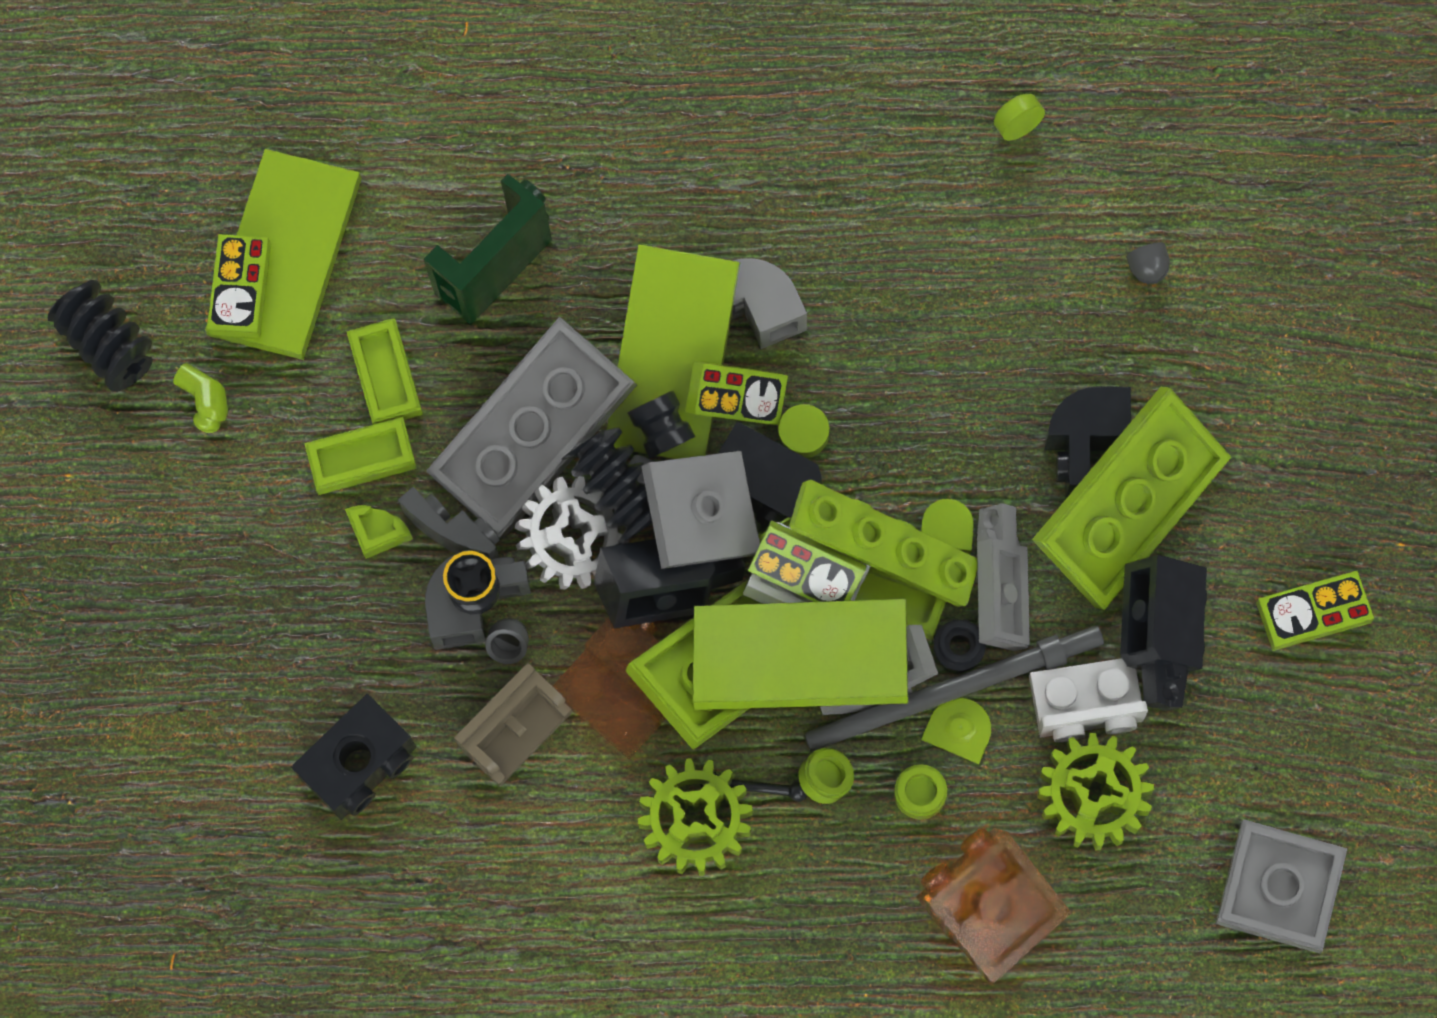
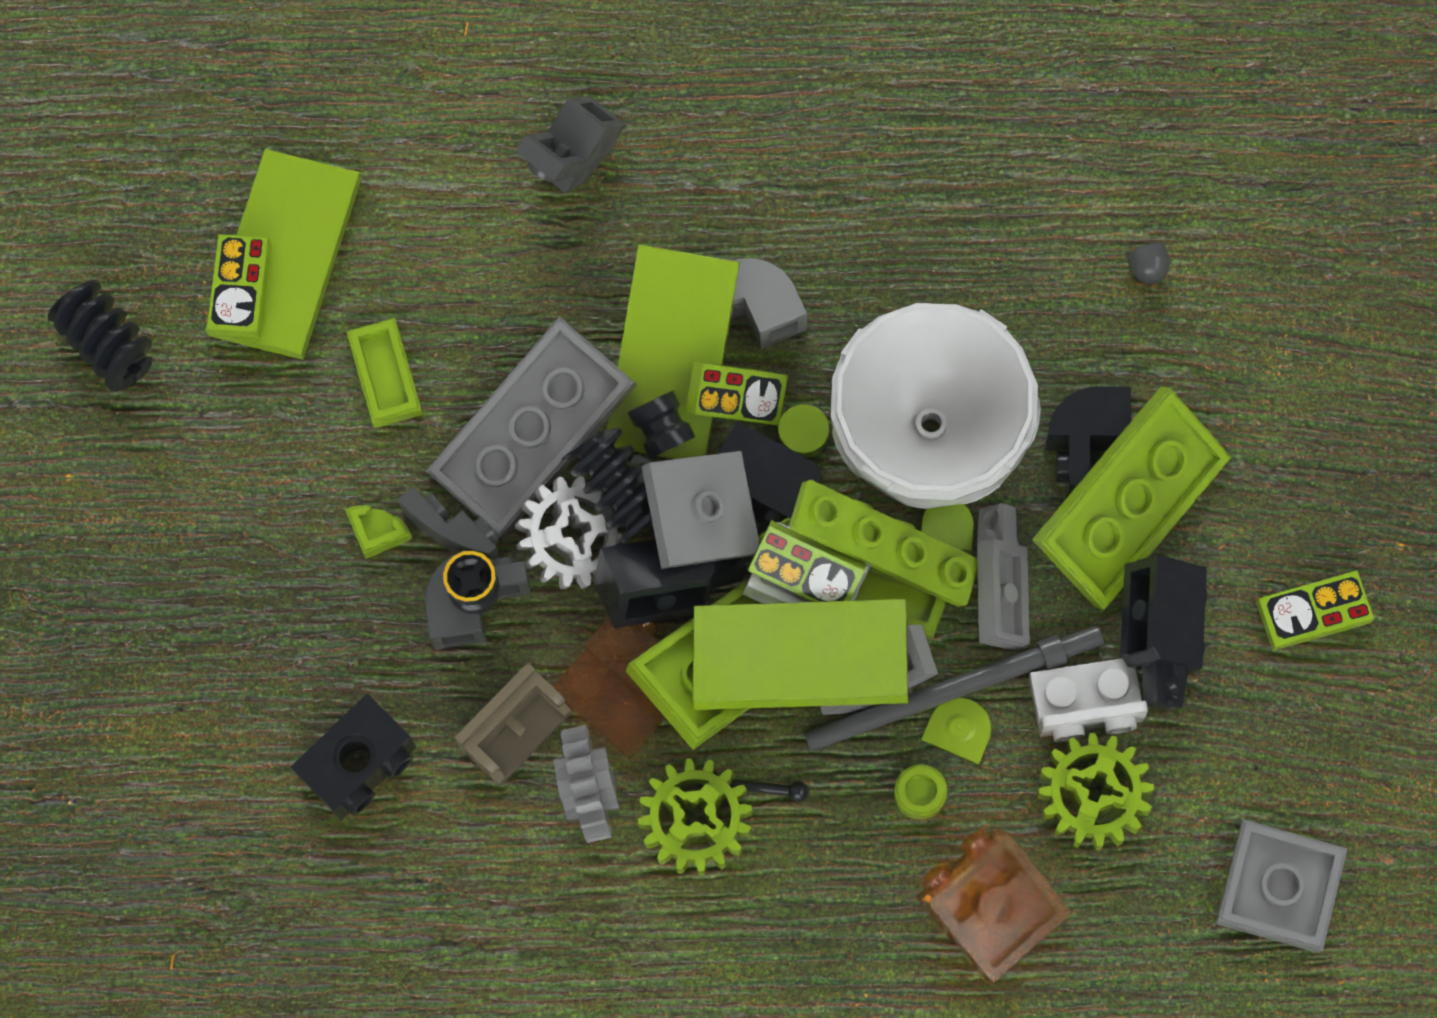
lime arm [173,363,228,433] -> none
lime tile [304,417,417,495] -> none
dark green panel [423,174,552,325] -> none
dark grey hinge [485,618,529,664] -> none
lime tile [798,748,854,804] -> none
black plate [933,619,986,672] -> none
lime tile [994,94,1045,141] -> none
none -> dark grey brick [516,96,626,193]
none -> light grey gear [553,725,620,843]
none -> white rock [831,303,1041,509]

